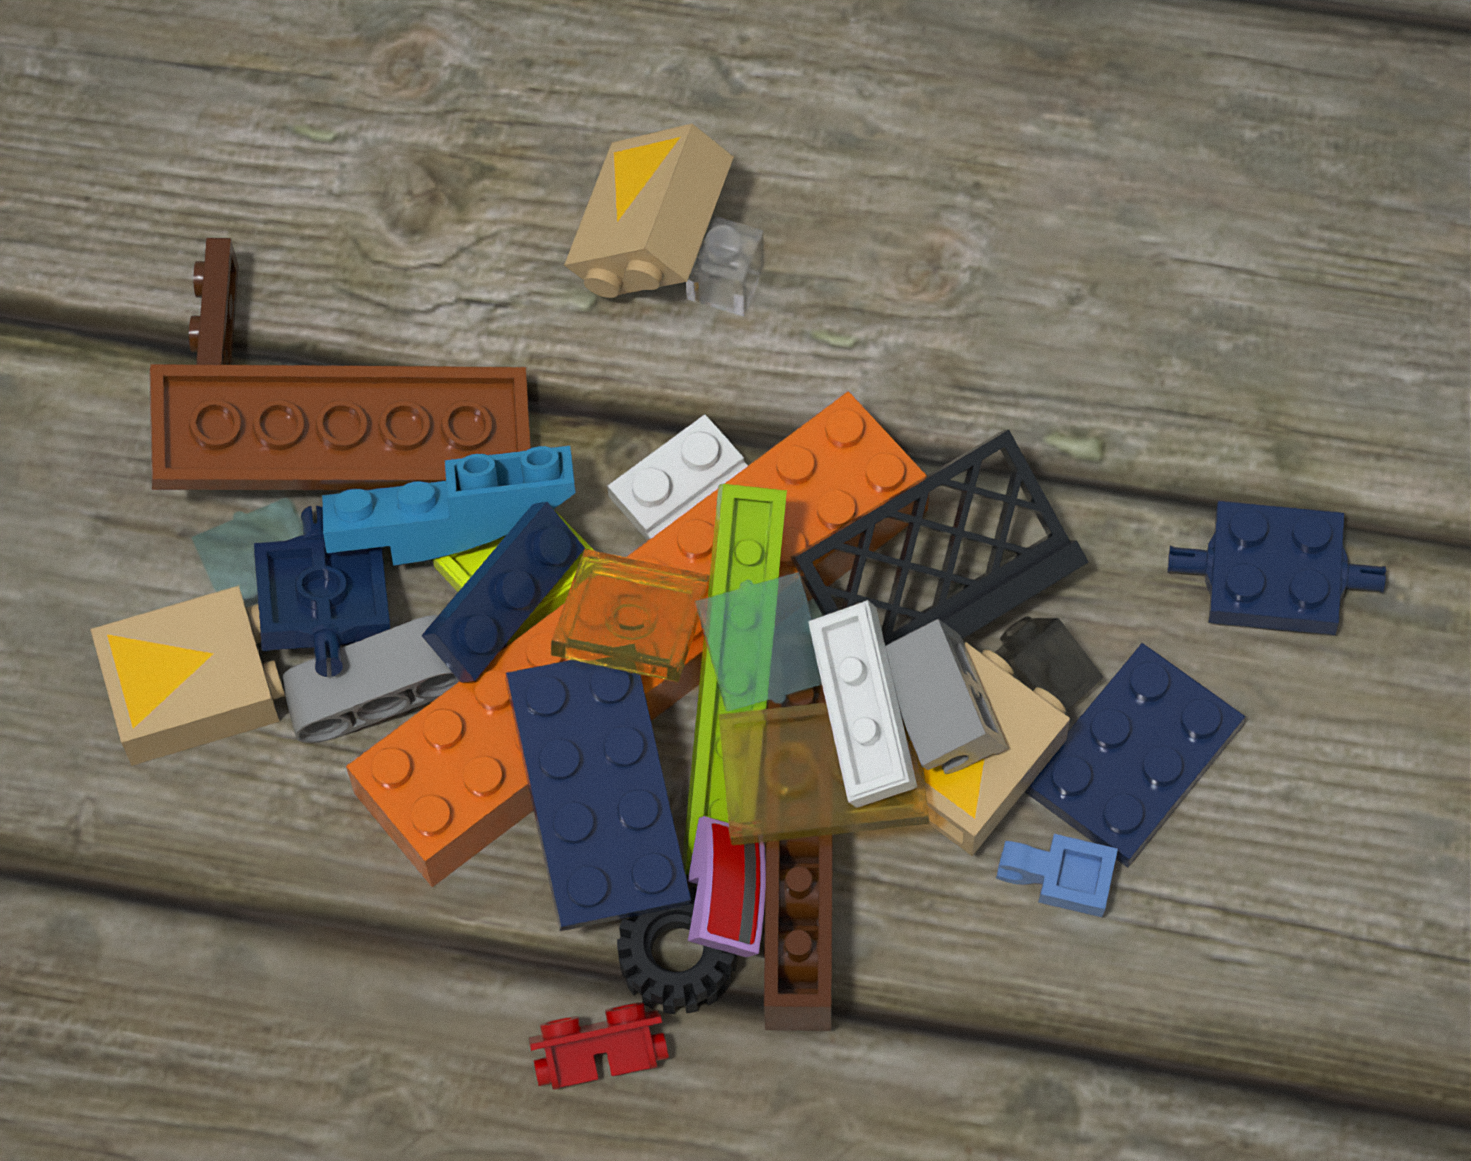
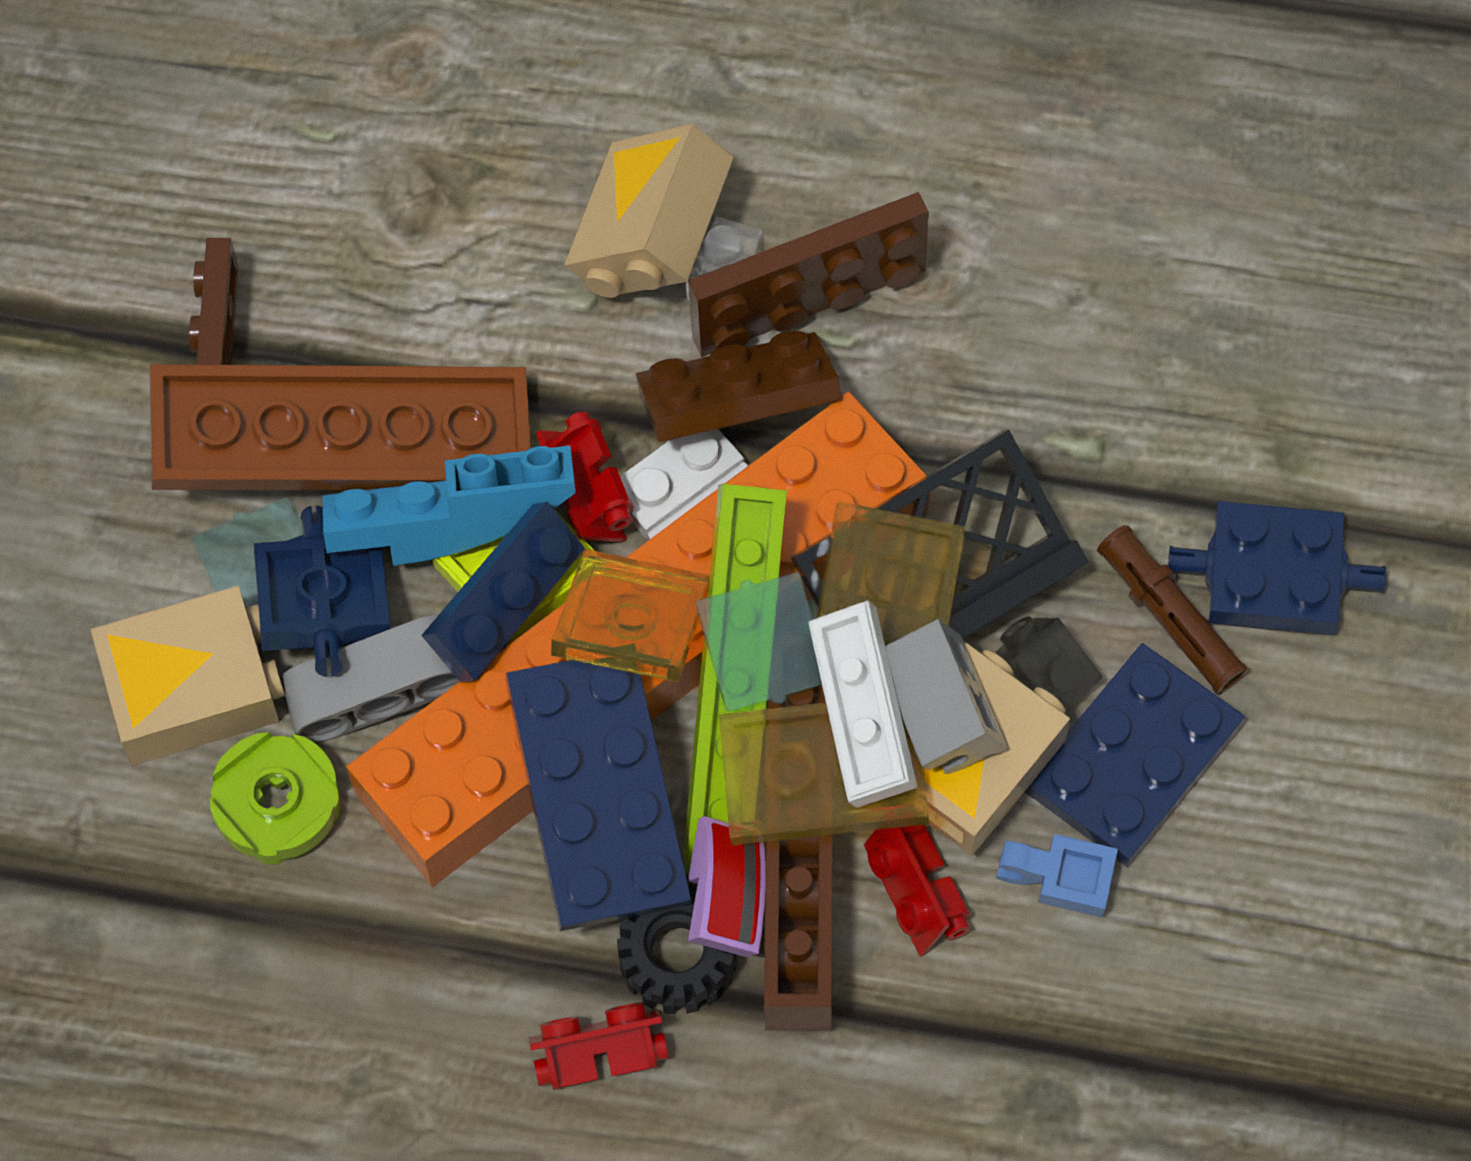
none -> lime plate [209,732,342,865]
none -> red hinge [536,412,634,543]
none -> reddish brown plate [635,331,842,442]
none -> reddish brown plate [688,192,929,358]
none -> clear yellow tile [816,501,965,645]
none -> red hinge [863,812,971,956]
none -> reddish brown pin [1097,525,1249,695]

